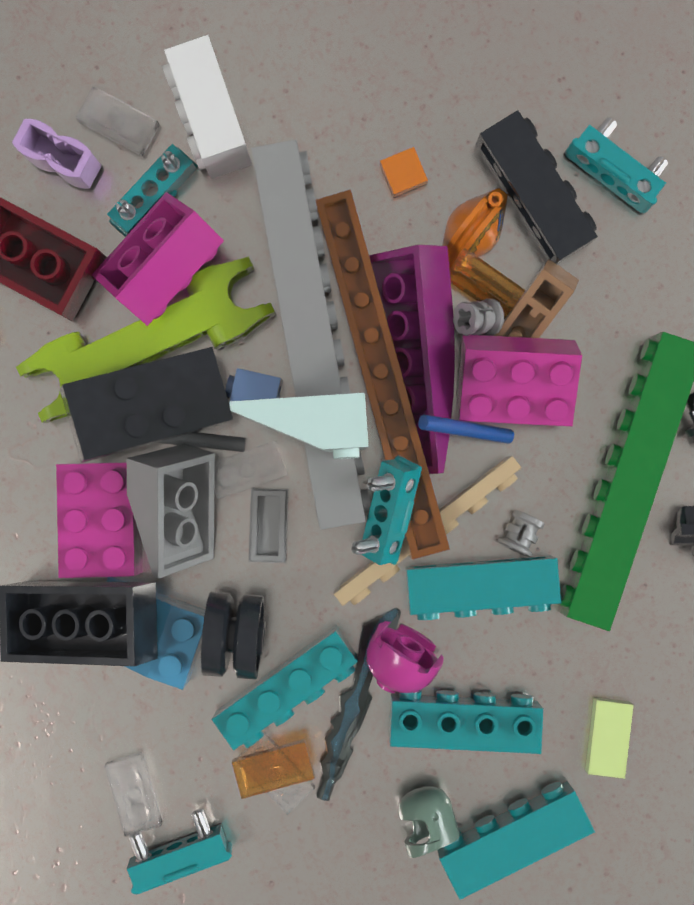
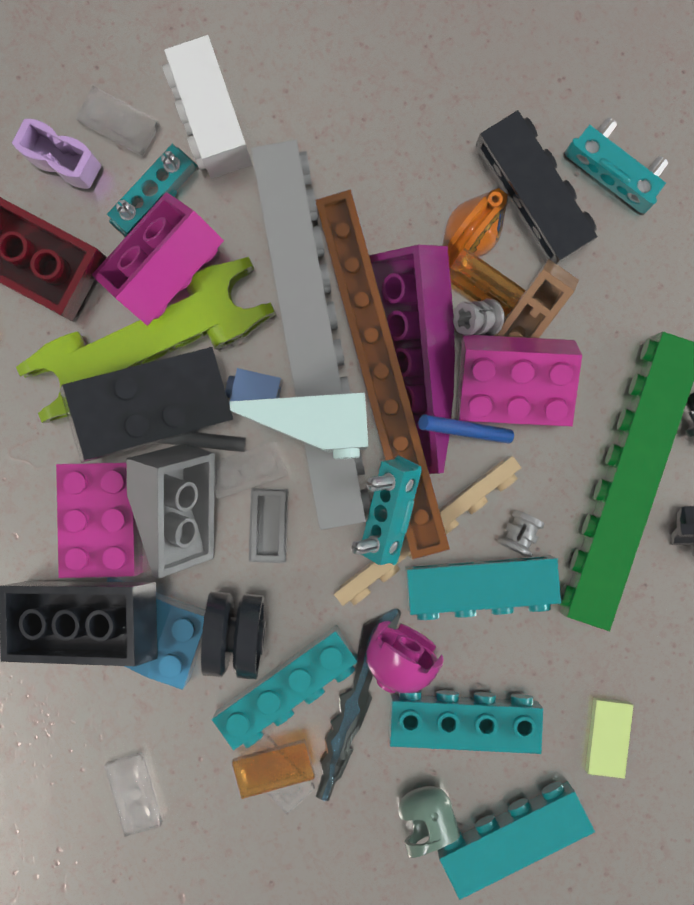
teal piece [127,809,232,895] -> none
orange tile [380,147,428,197] -> none

